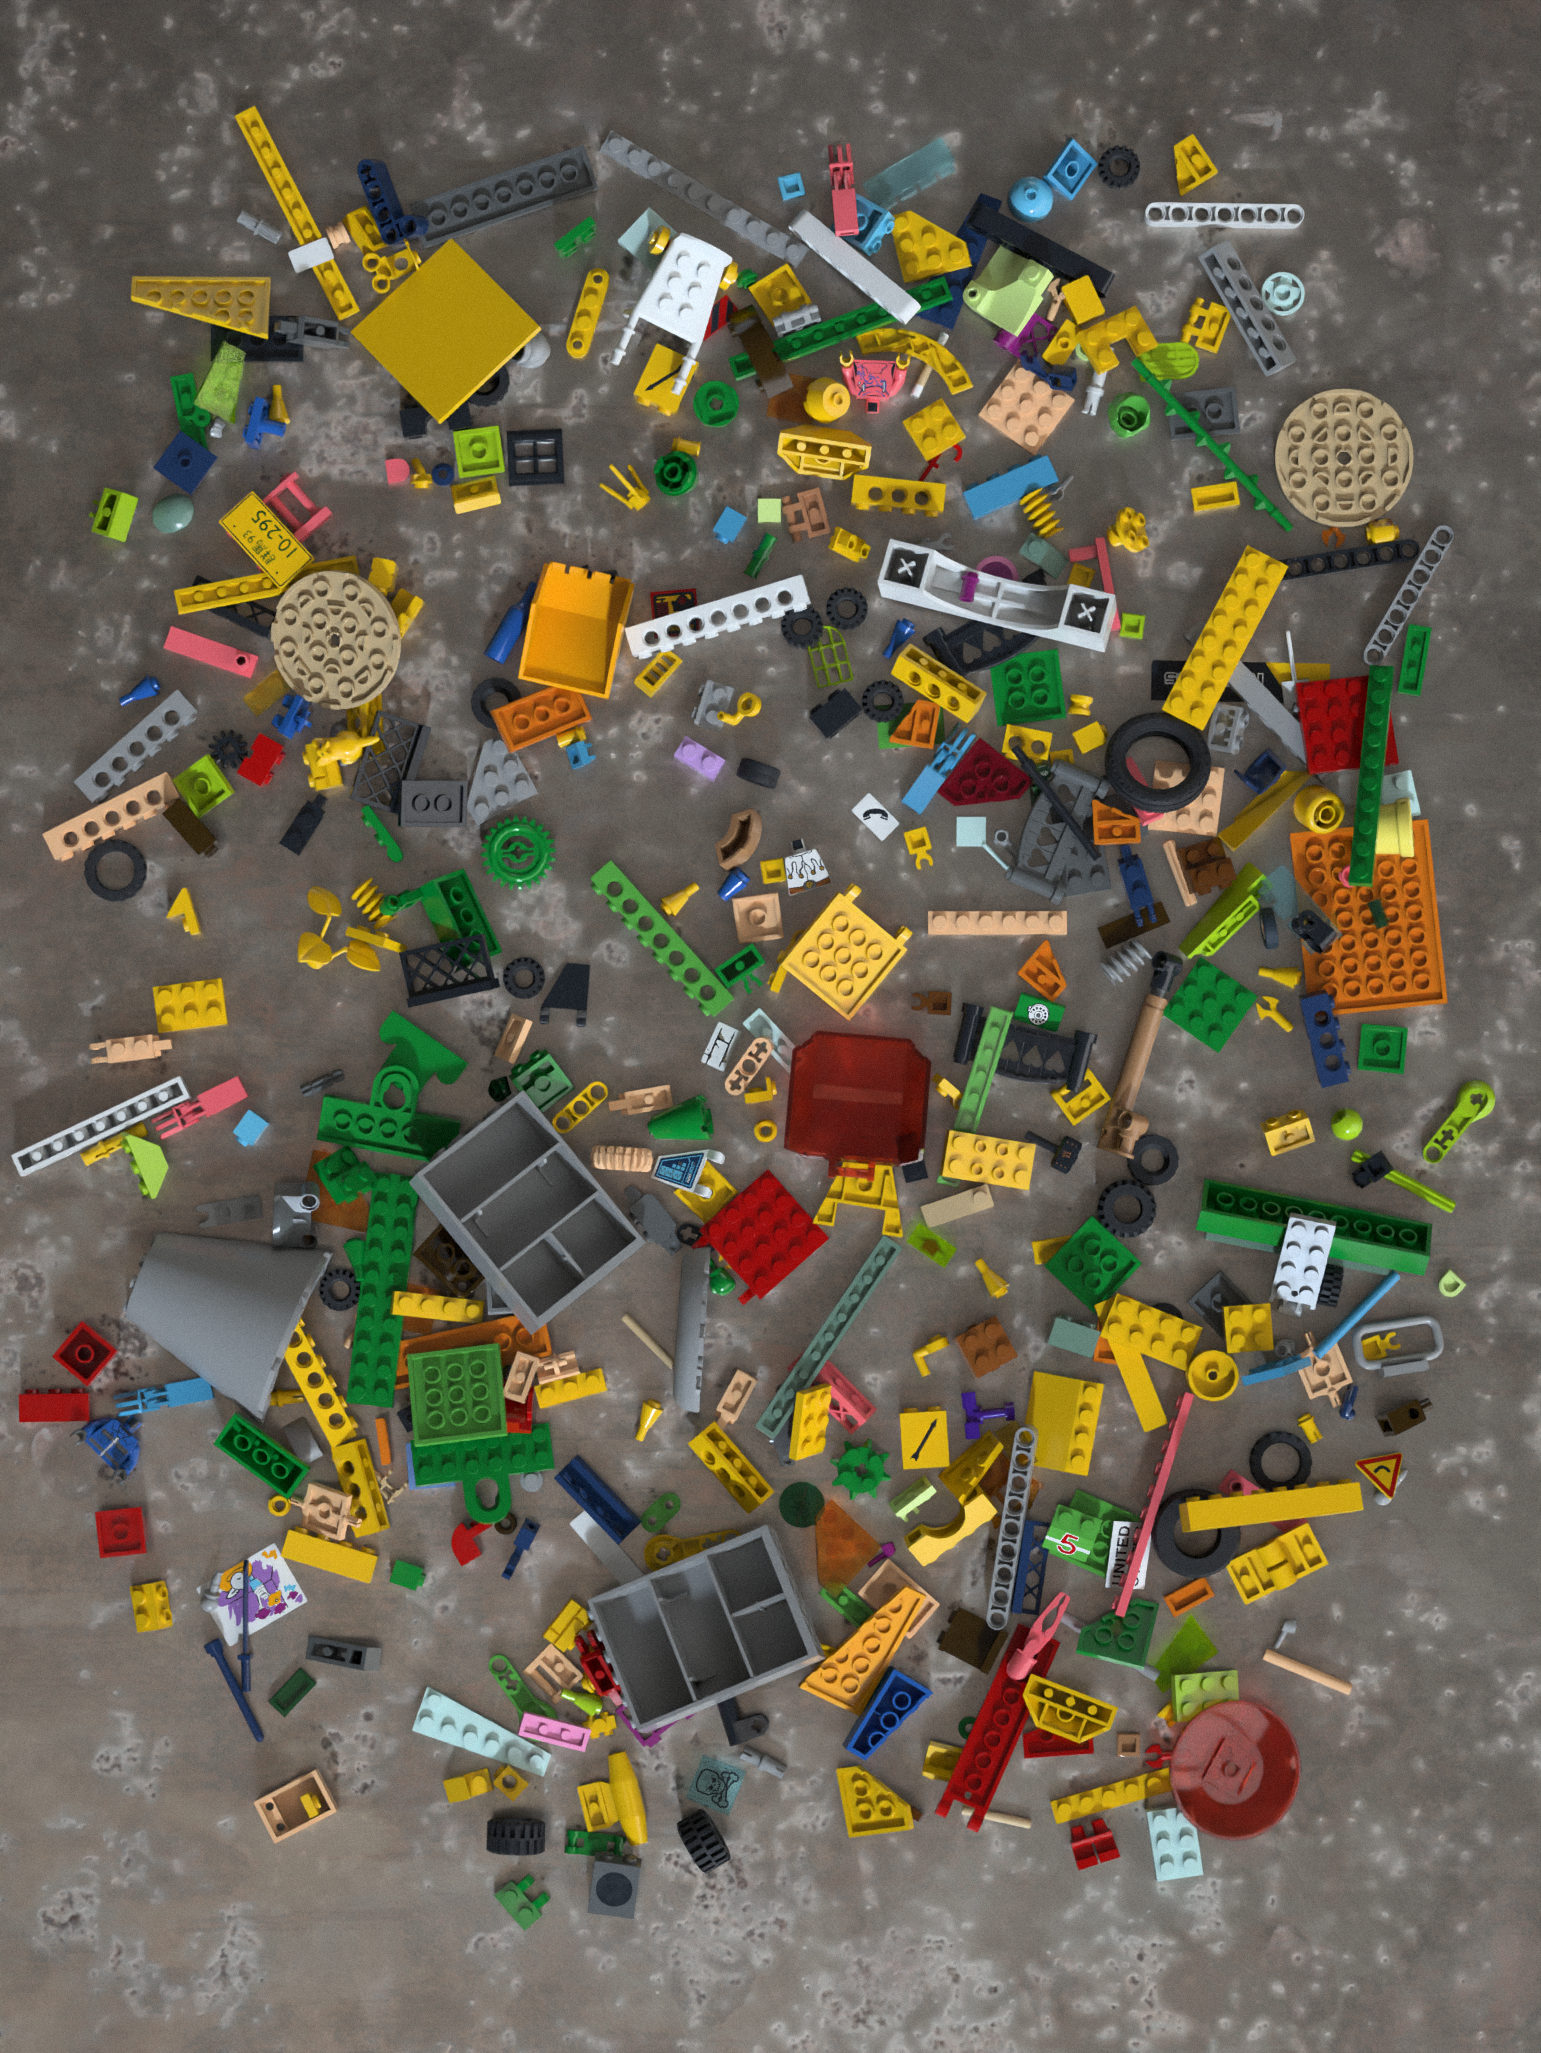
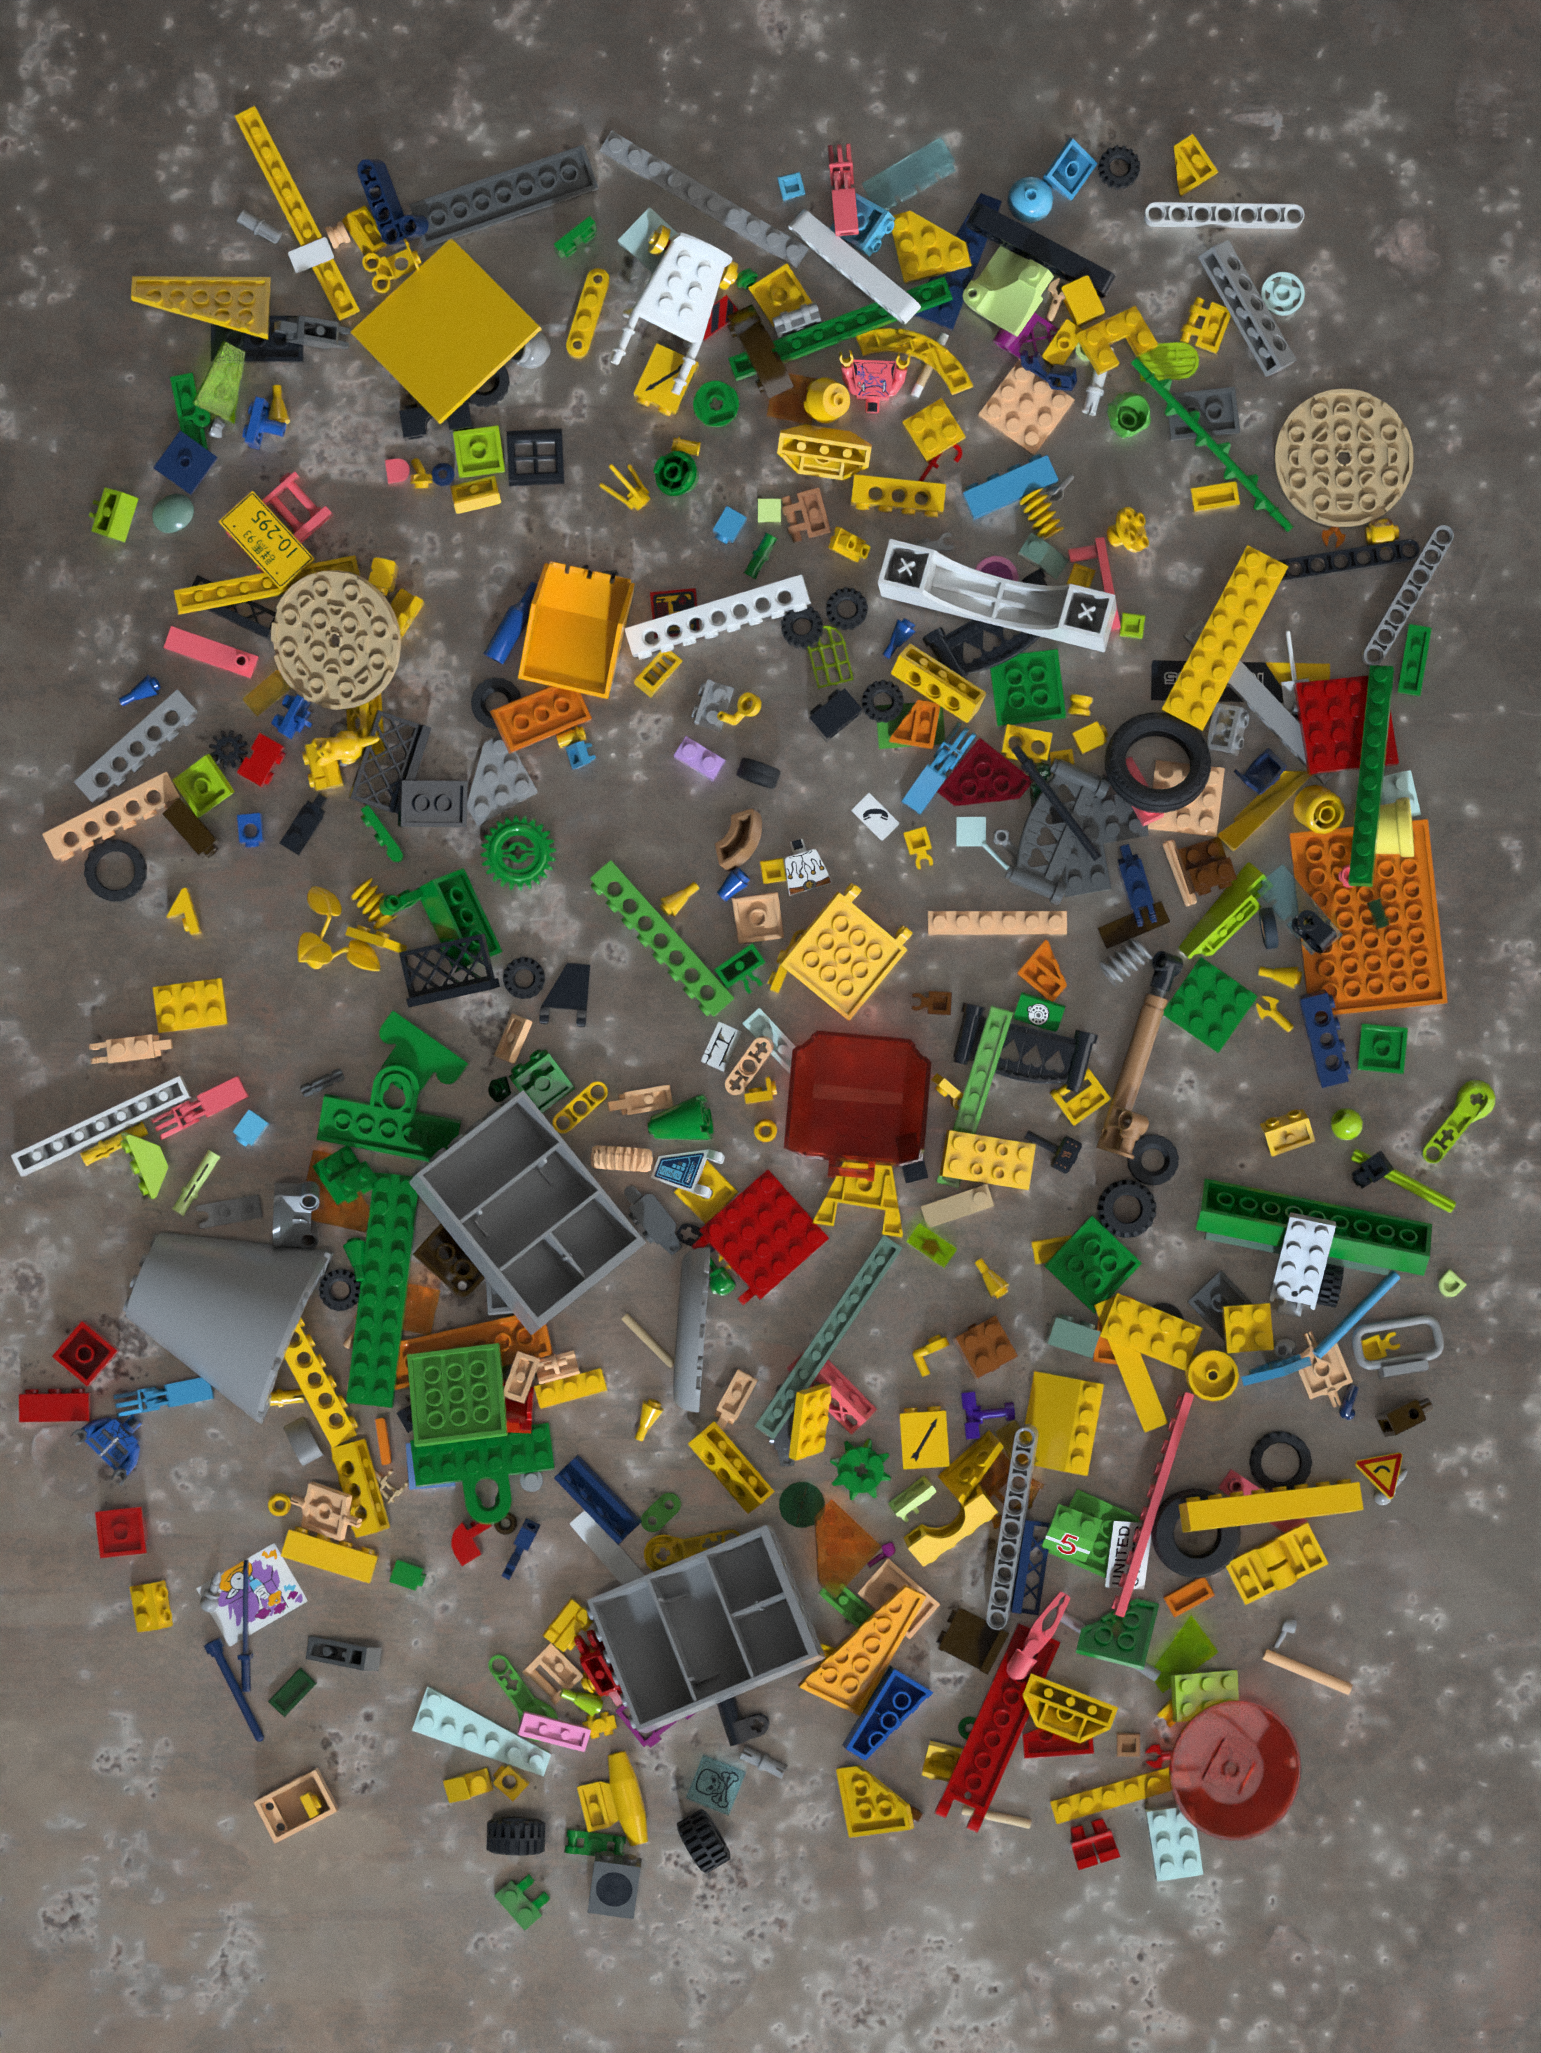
green slope [213,1412,311,1499] -> none
yellow plate [390,1291,484,1324] -> none
magenta pin [959,571,980,603] -> none
orange wing [1092,800,1141,845] -> none
yellow pin [1297,1412,1323,1444] -> none
none -> yellowish green pin [171,1149,220,1216]
none -> blue brick [237,813,264,848]

